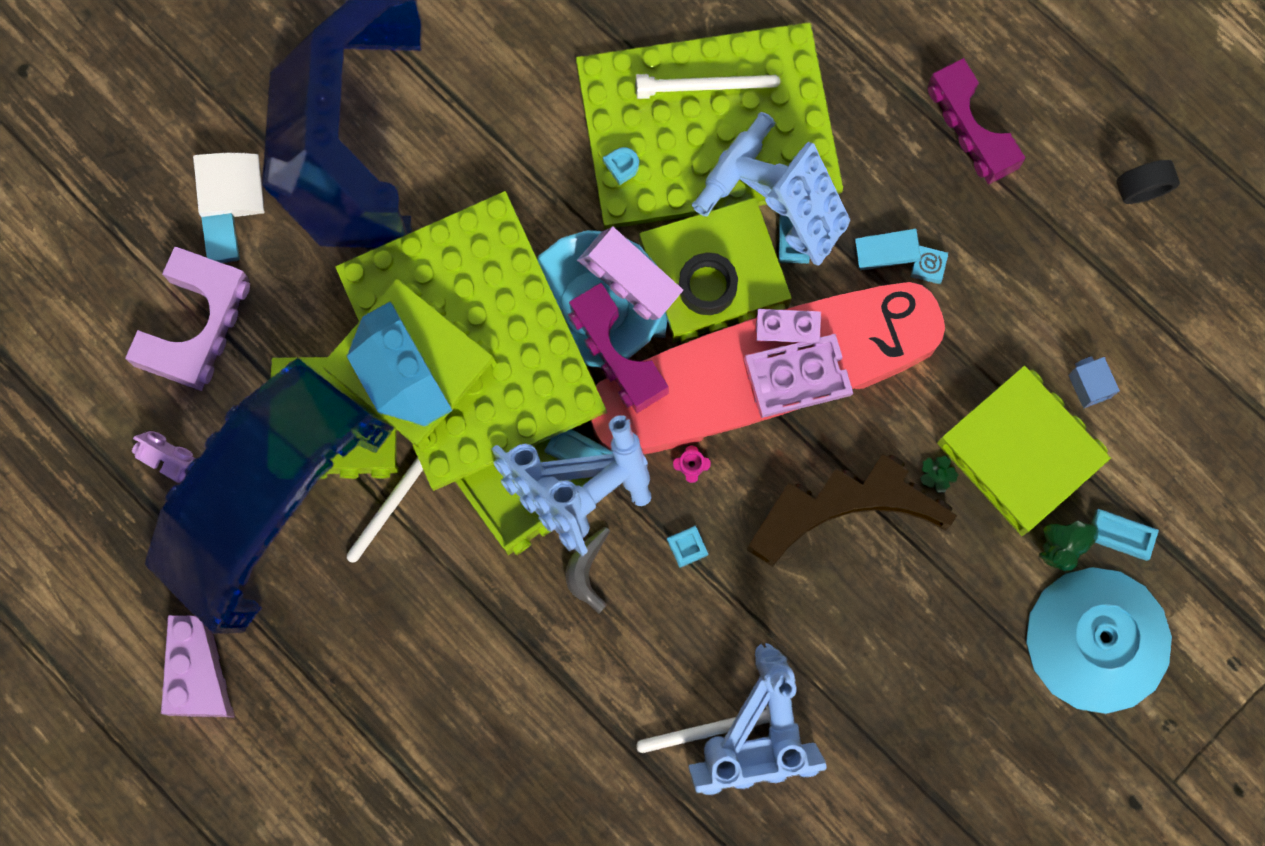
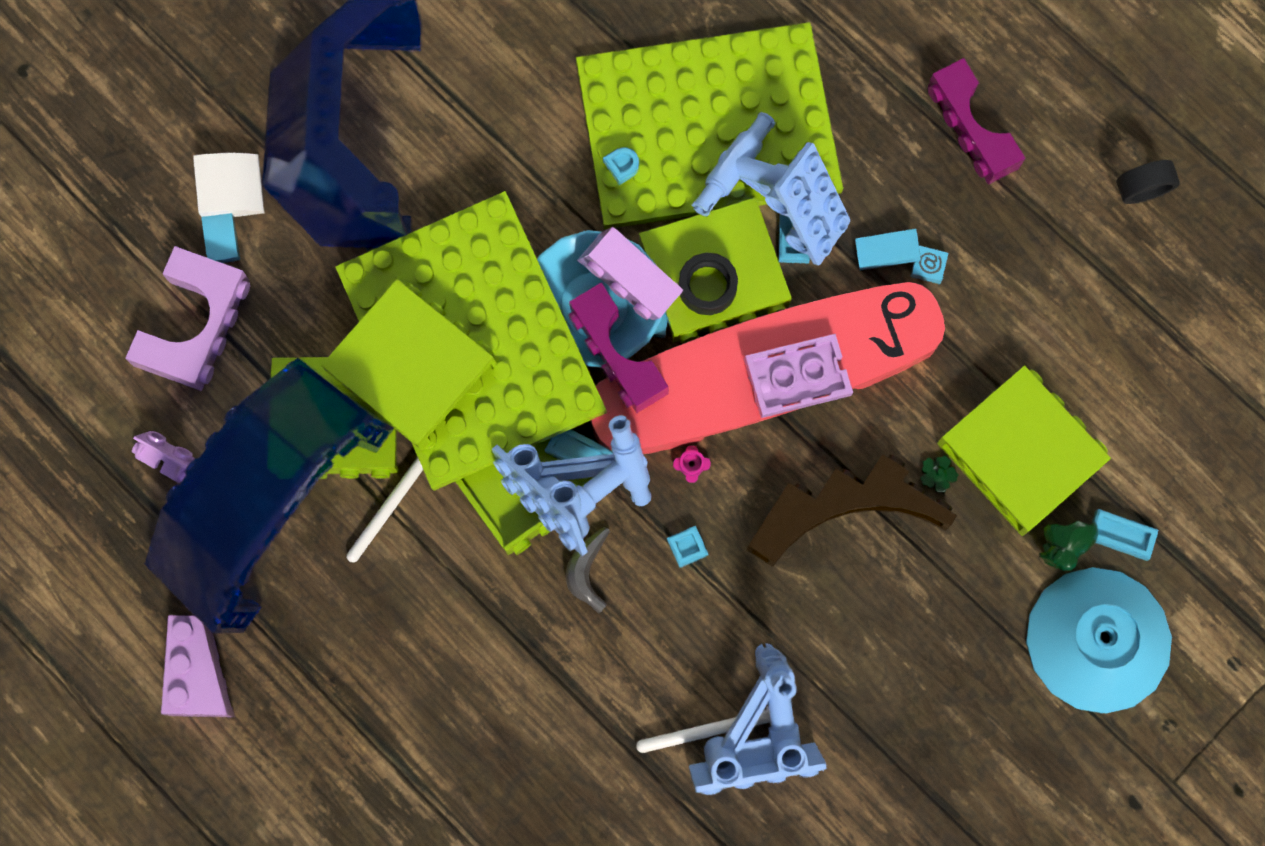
dark azure wedge [347,301,453,426] -> none
white piece [635,74,780,99] -> none
lavender hinge [756,309,821,343] -> none
medium blue brick [1068,357,1120,409] -> none

